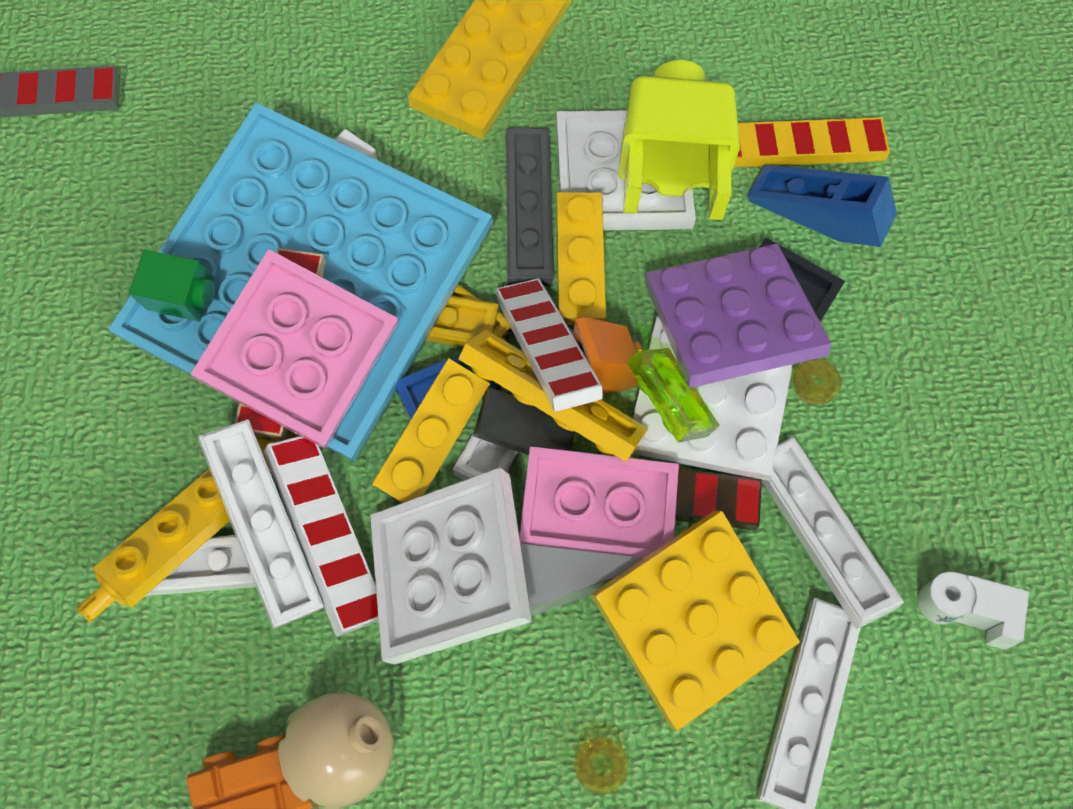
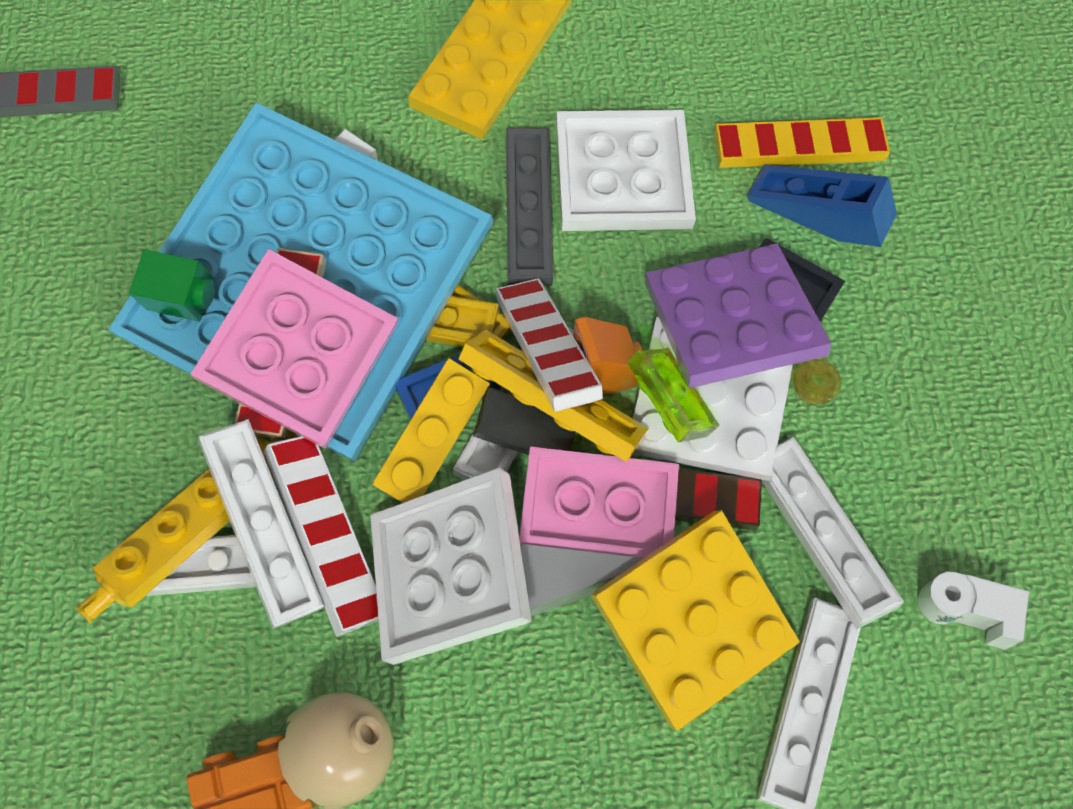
yellow plate [556,192,606,325] -> none
clear yellow plate [574,737,629,794] -> none
neon yellow piece [618,60,740,220] -> none

